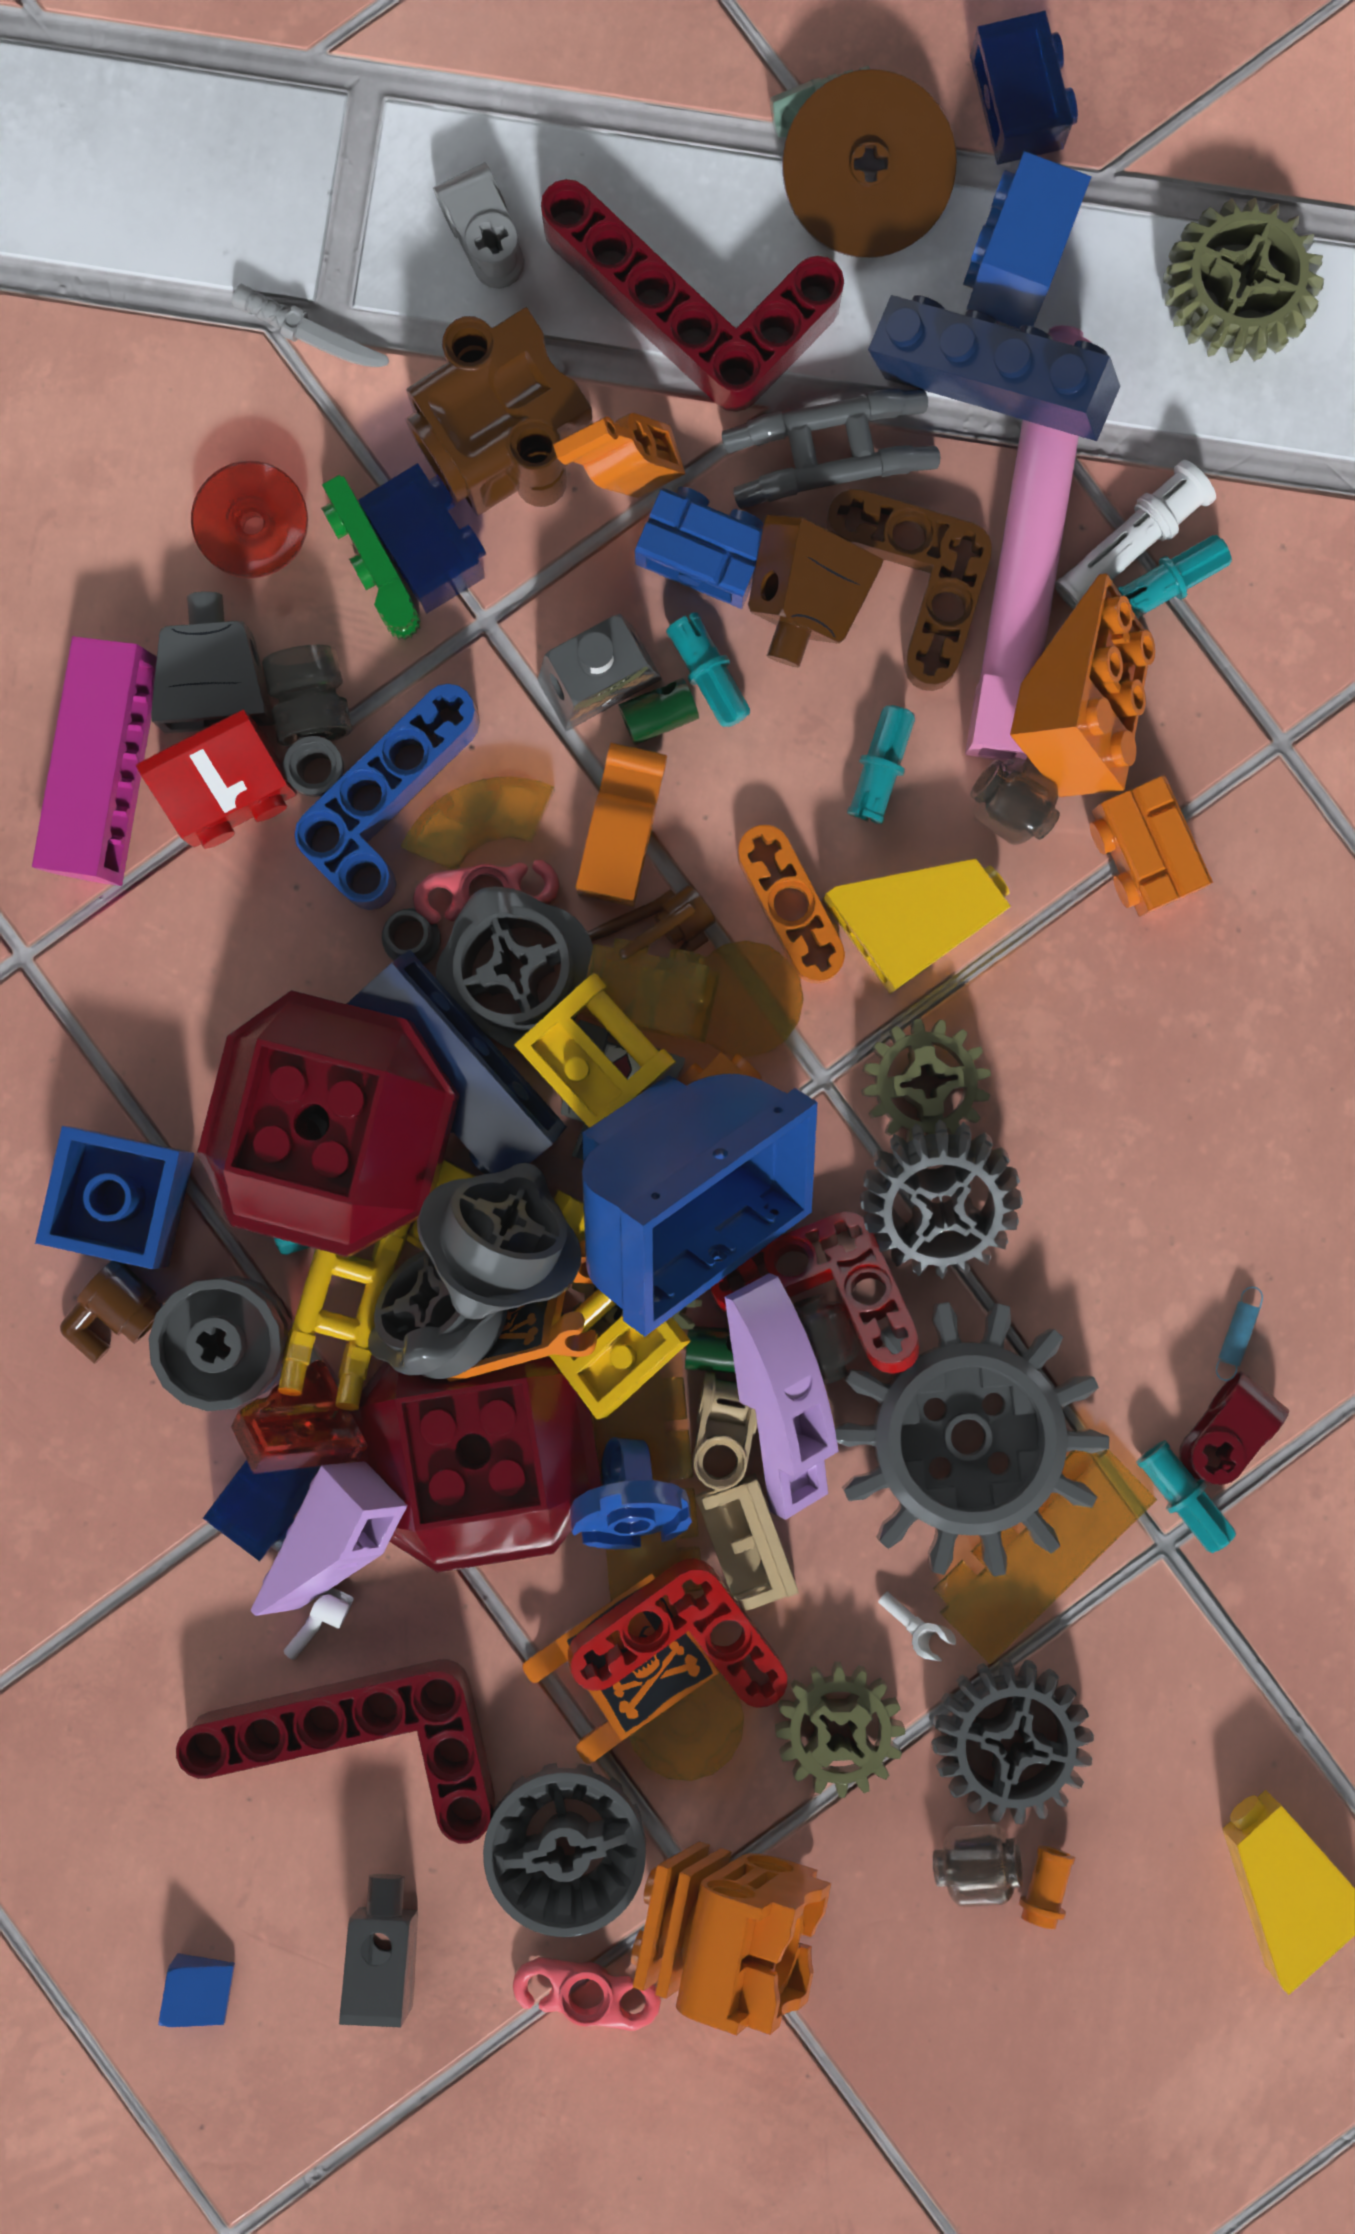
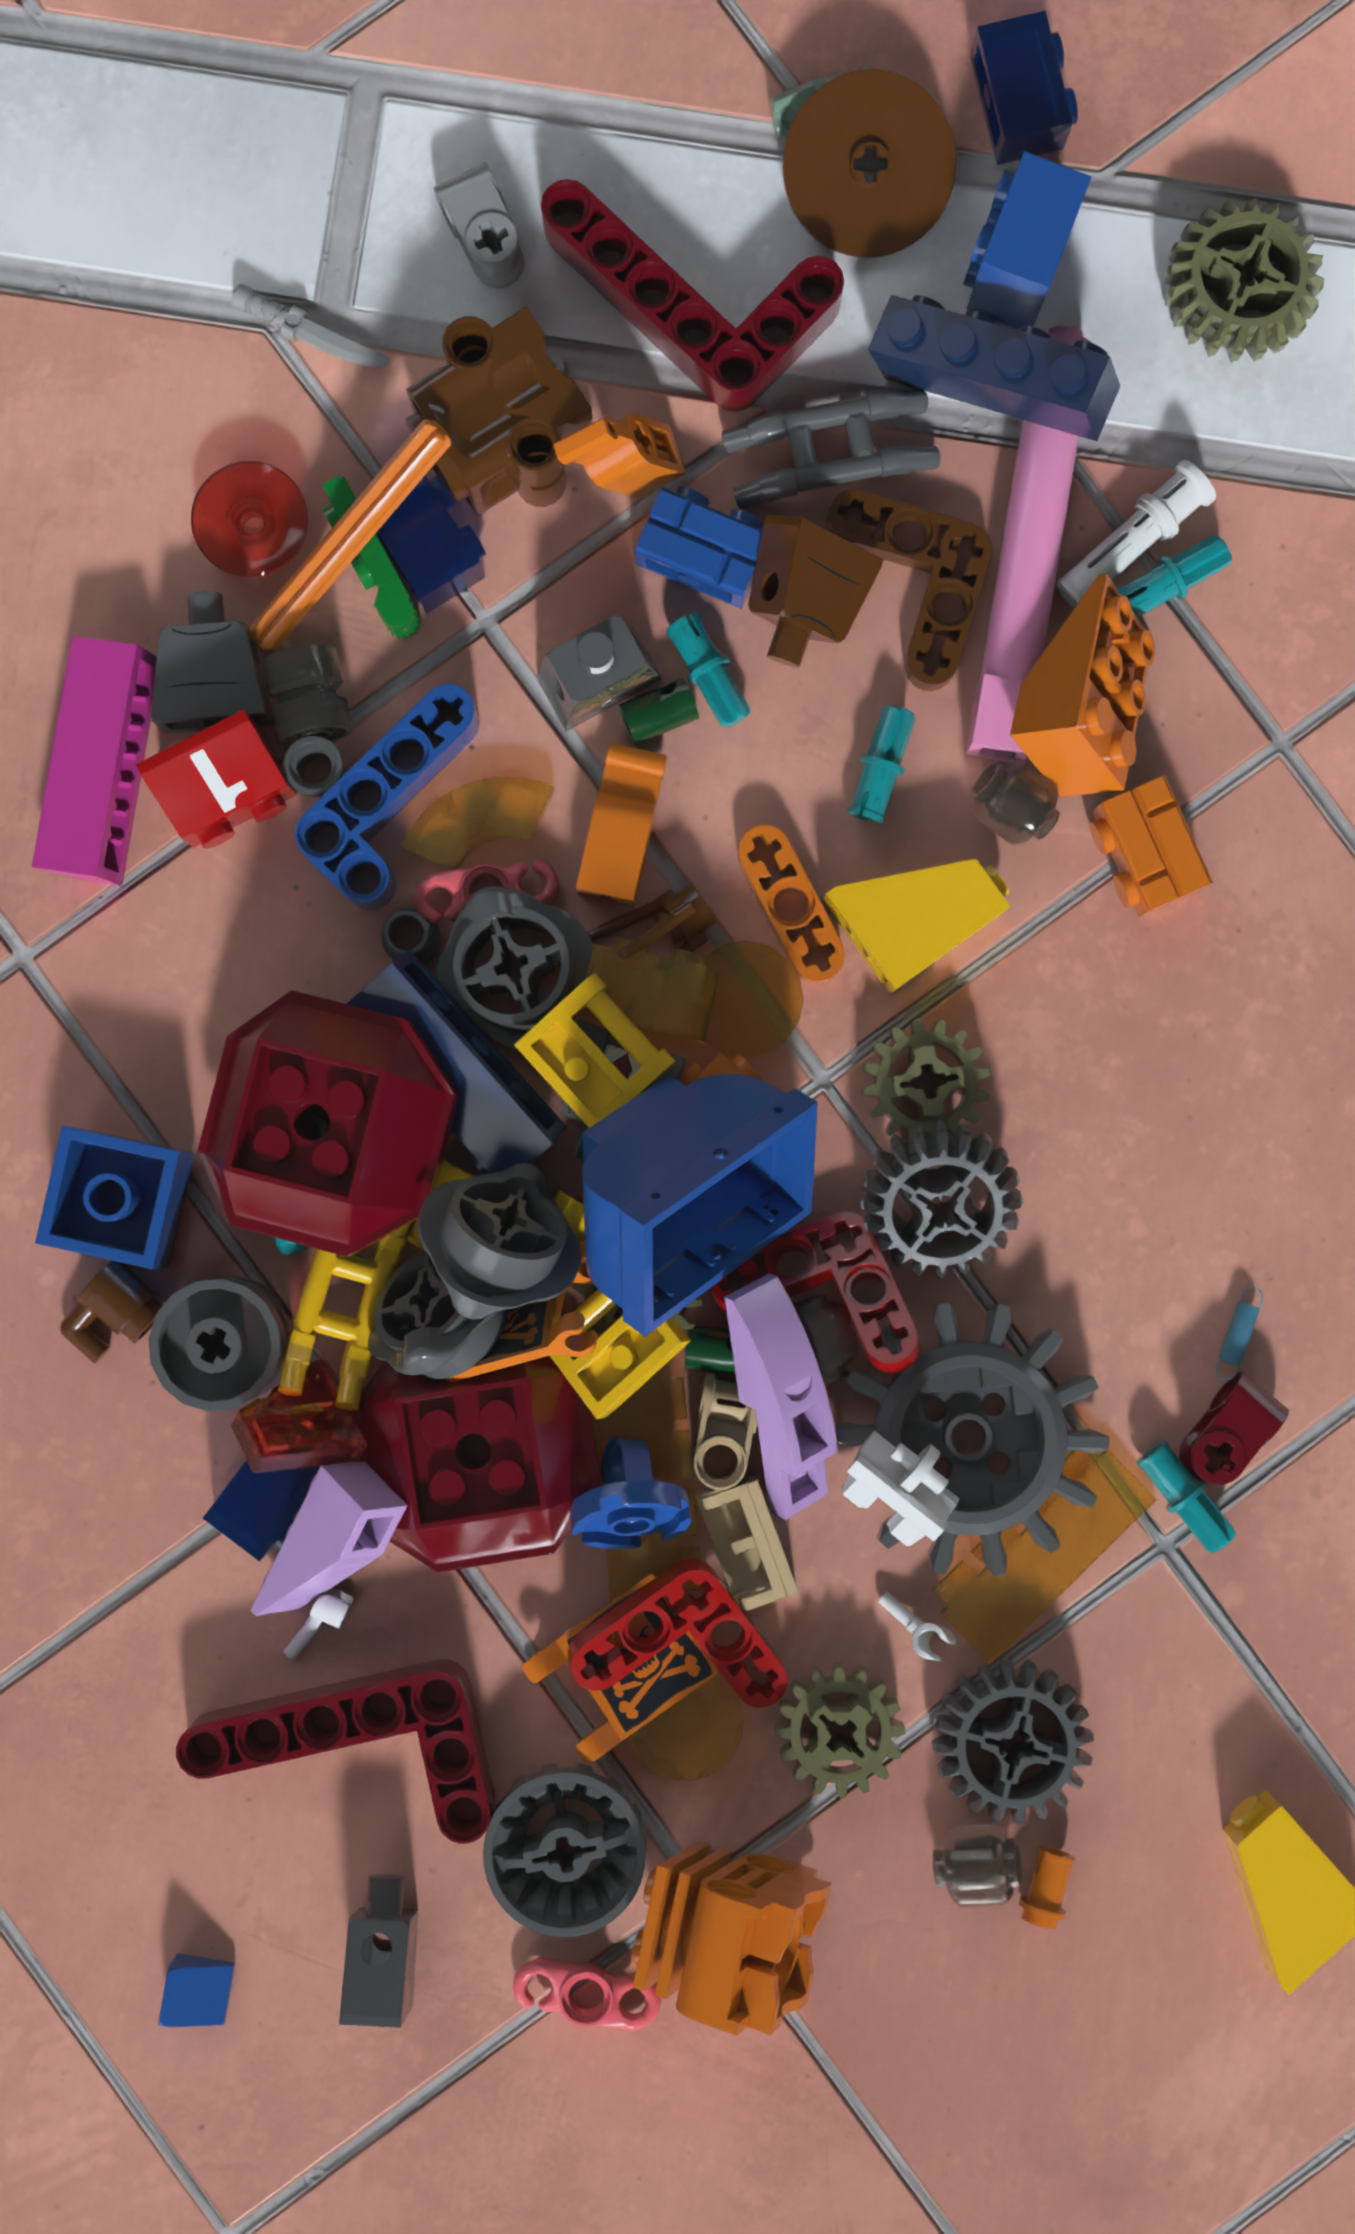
none -> orange axle [249,419,452,650]
none -> white hips [842,1430,960,1546]

